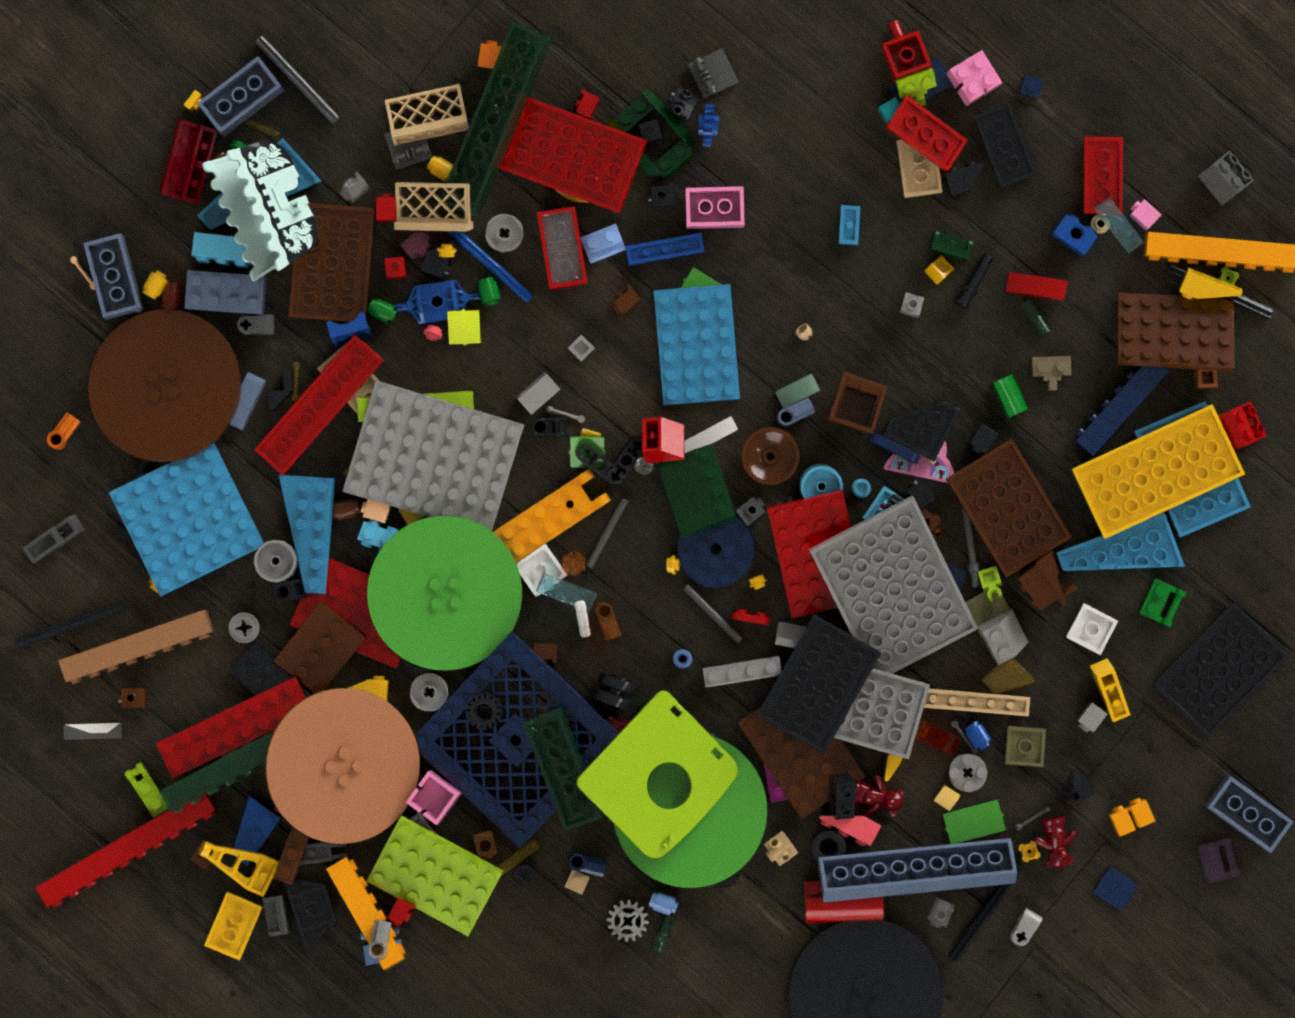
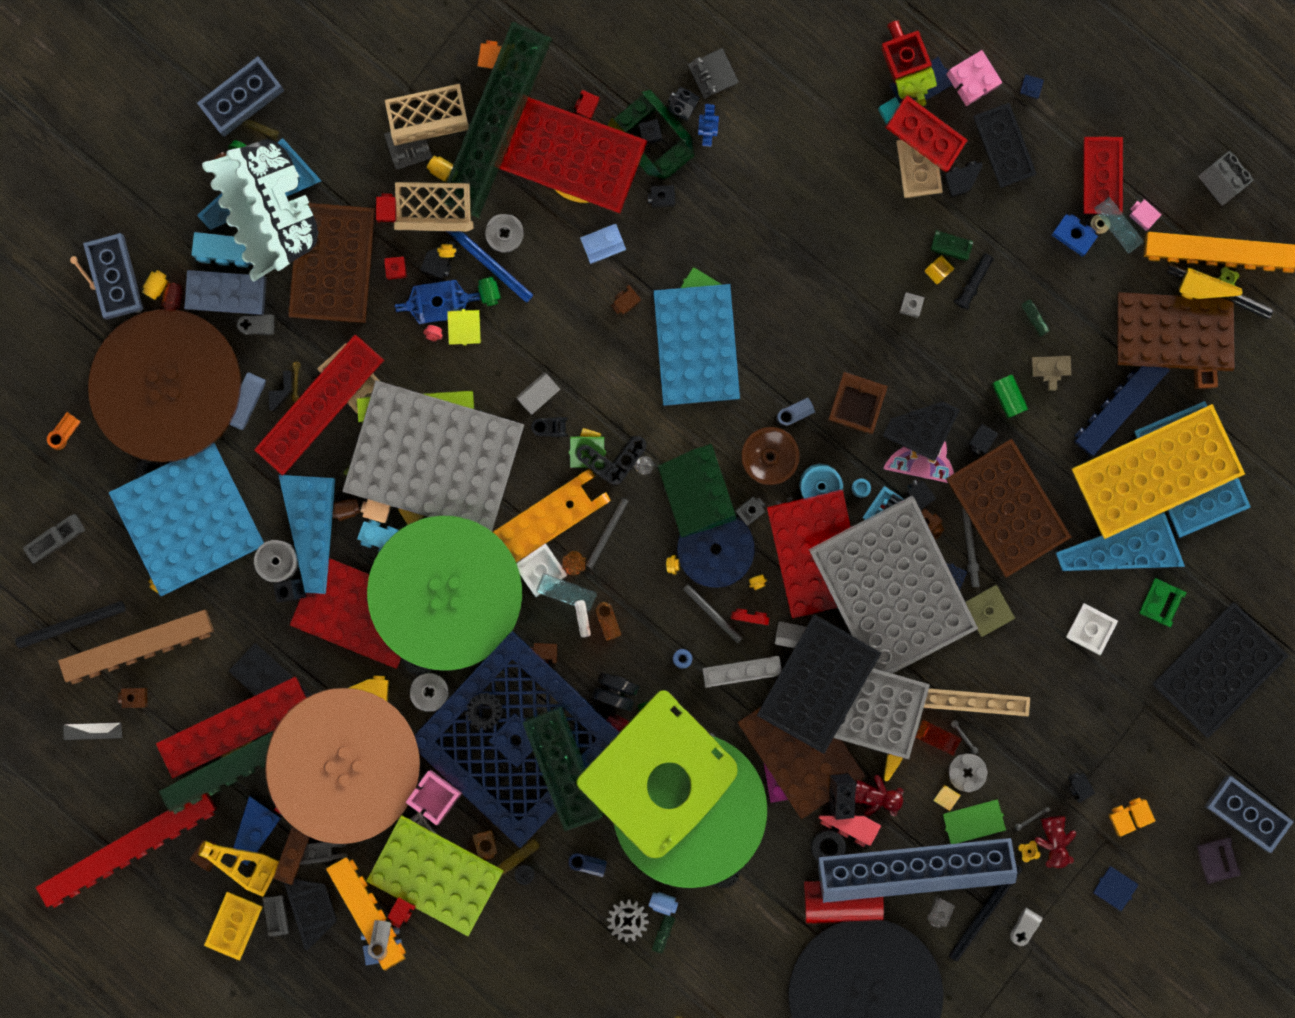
lime plate [124,762,171,818] -> none
dark red brick [158,119,218,205] -> none
yellow plate [184,90,203,112] -> none
light grey gear [229,612,260,643] -> none
dark grey axle [255,36,339,124] -> none
reddish brown plate [274,601,367,694] -> none
blue piece [326,312,373,347] -> none
clear brick [339,172,371,203] -> none
green brick [367,298,397,324] -> none
clear pink brick [400,230,431,261] -> none
clear brick [537,206,588,291] -> none
light grey hinge [546,406,585,423] -> none
tan plate [565,869,590,895] -> none
light grey plate [568,335,595,362] -> none
blue plate [626,233,705,266] -> none
red slope [642,417,685,463] -> none
white sticker [684,416,738,453] -> none
bright pink brick [685,186,745,229] -> none
tan brick [764,831,798,866] -> none
sand green slope [775,374,821,409] -> none
tan hinge [795,323,813,341] -> none
dark azure plate [839,205,860,245] -> none
dark blue beam [867,432,921,465] -> none
blue brick [965,721,991,750] -> none
light grey slope [977,609,1028,665] -> none
lime plate [978,566,1003,602] -> none
clear yellow wing [982,657,1035,694] -> none
olive plate [1004,726,1046,767] -> none
red slope [1005,272,1068,301] -> none
reddish brown piece [1018,550,1077,610] -> none
light grey brick [1076,702,1107,733] -> none
yellow slope [1090,658,1131,722] -> none
red slope [1218,401,1266,451] -> none

